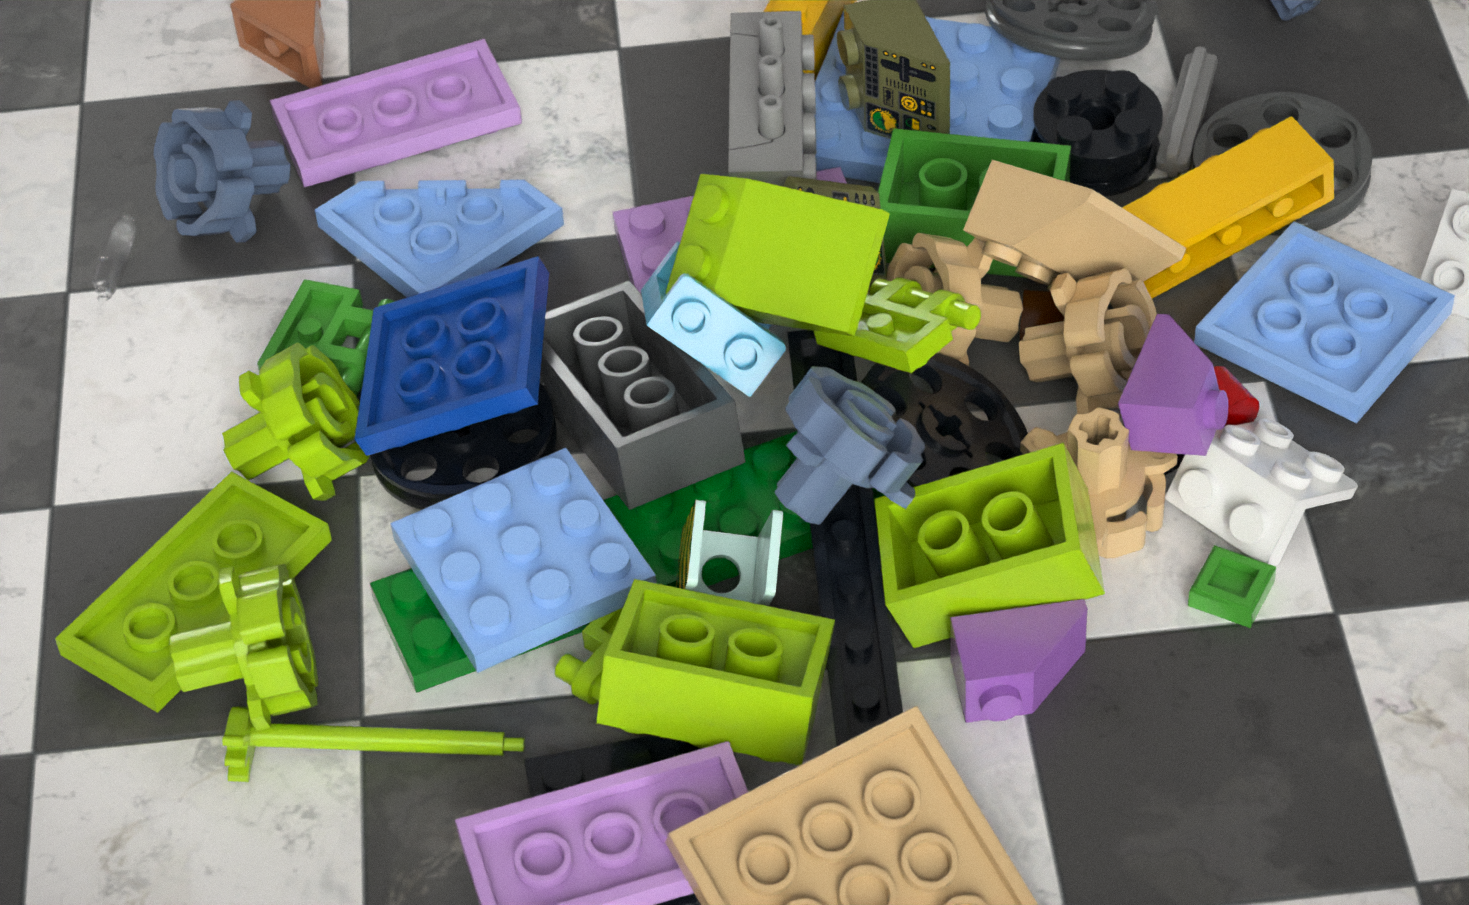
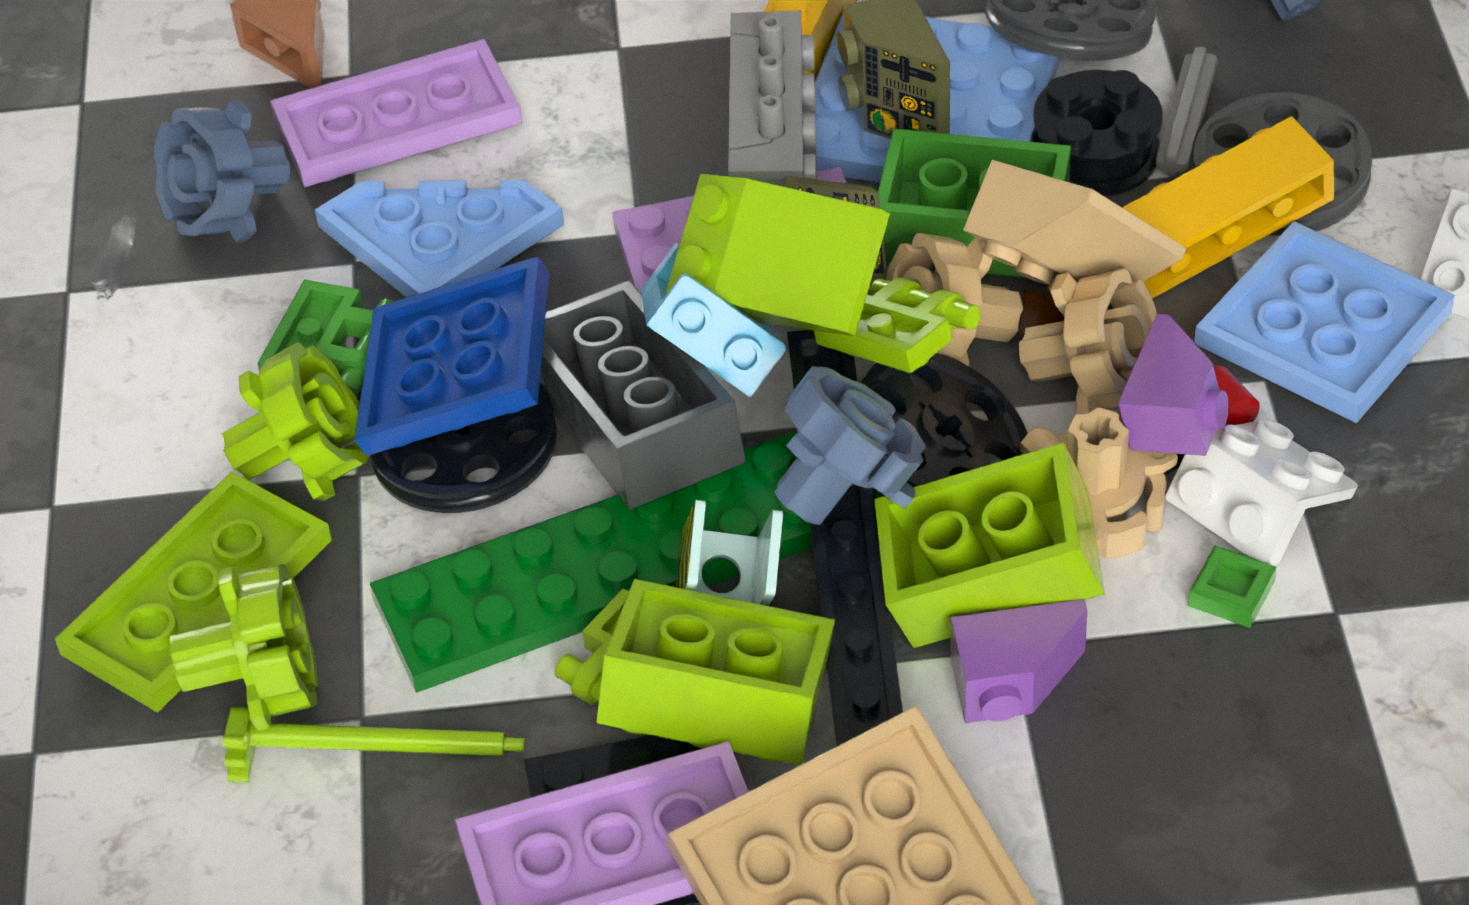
light blue plate [390,448,656,673] -> none

